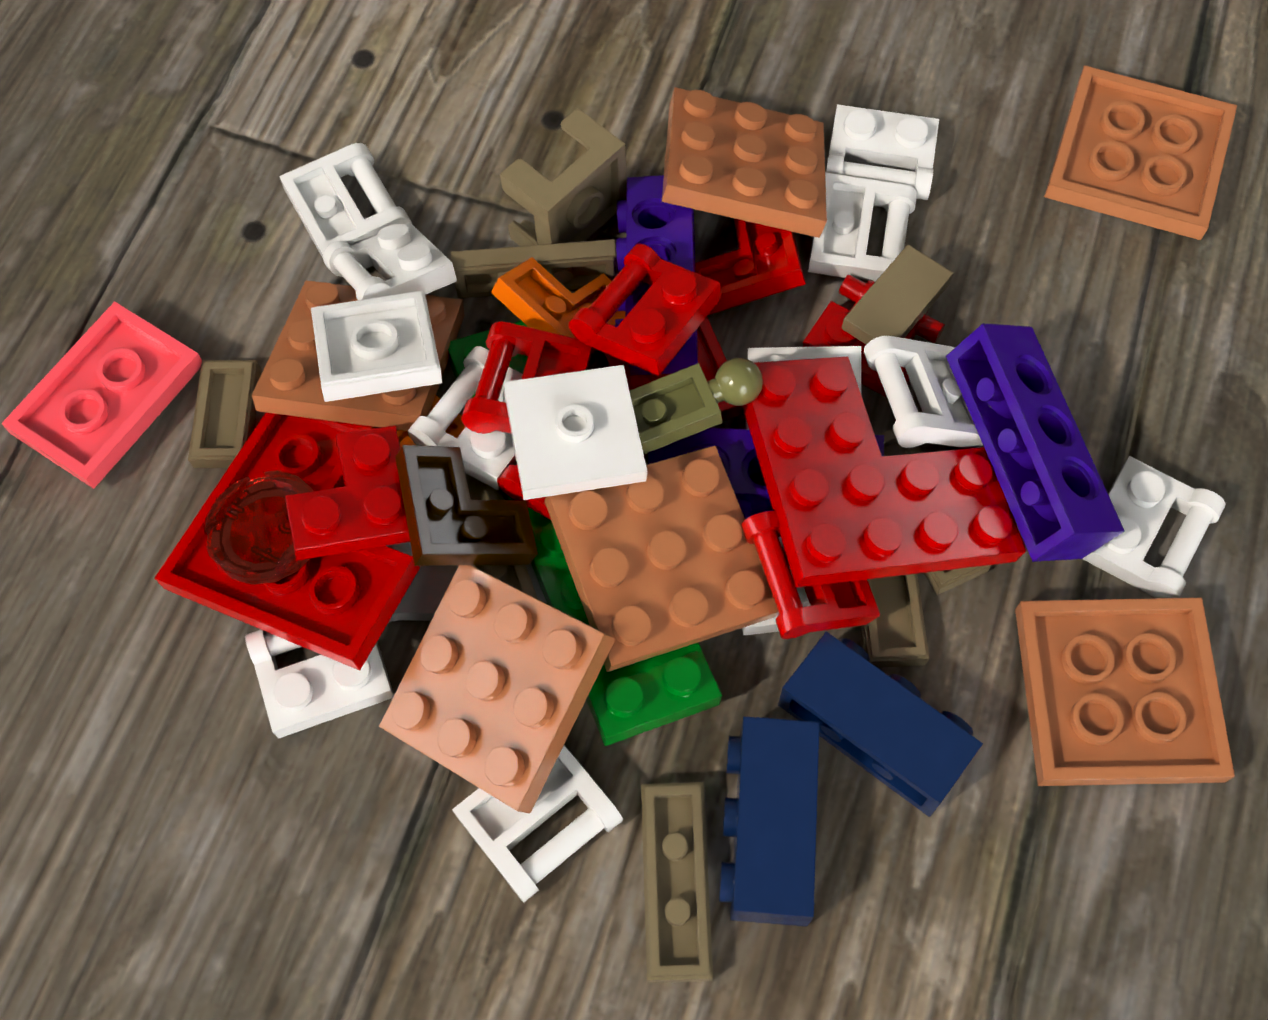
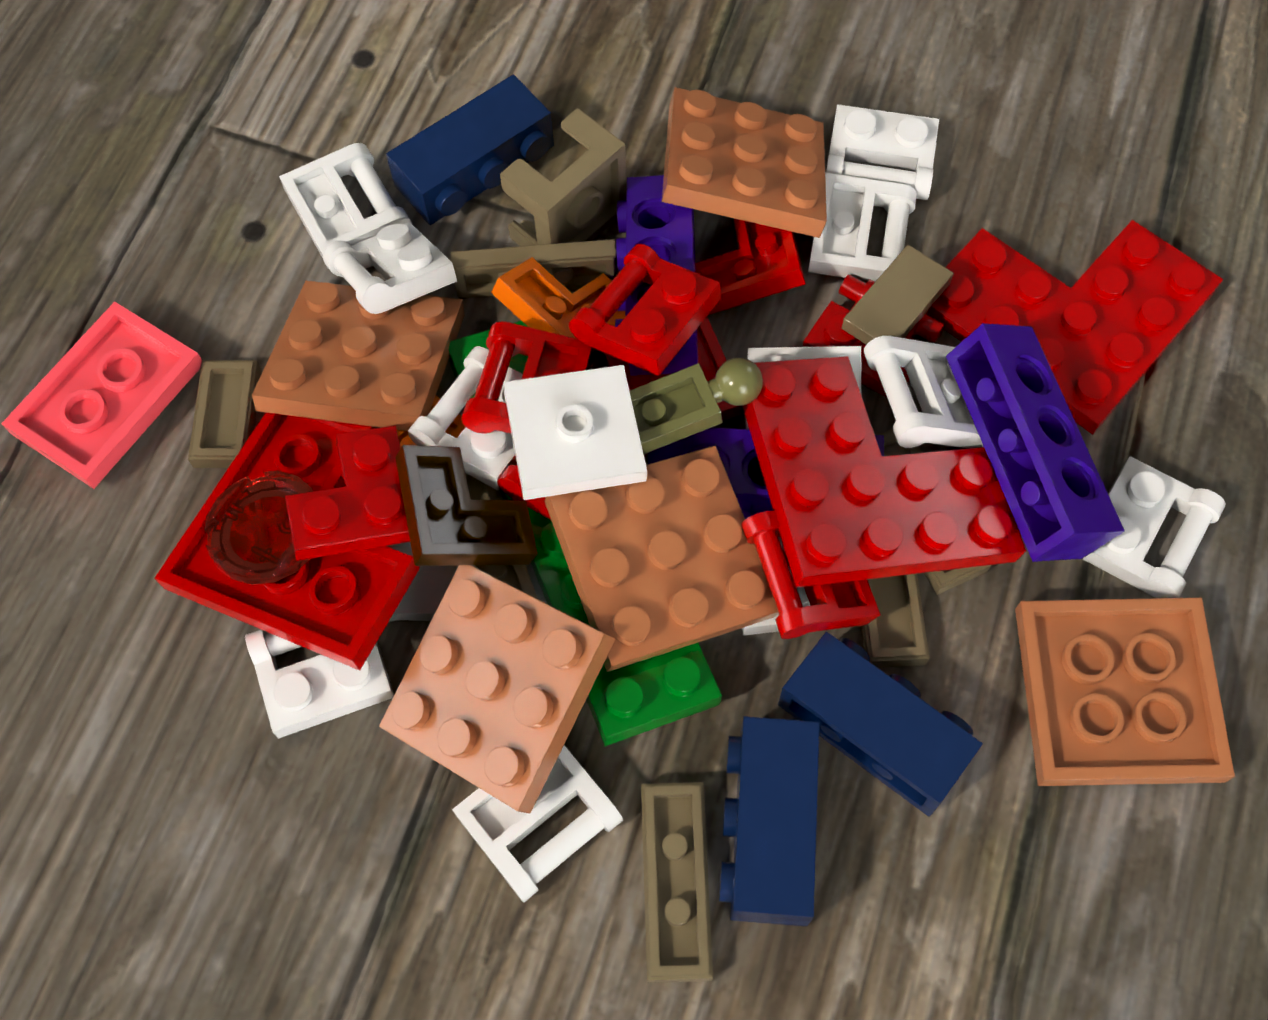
white plate [311,291,443,402] -> none
nougat plate [1044,65,1237,240] -> none
none -> dark blue brick [386,74,554,225]
none -> red plate [927,220,1223,435]

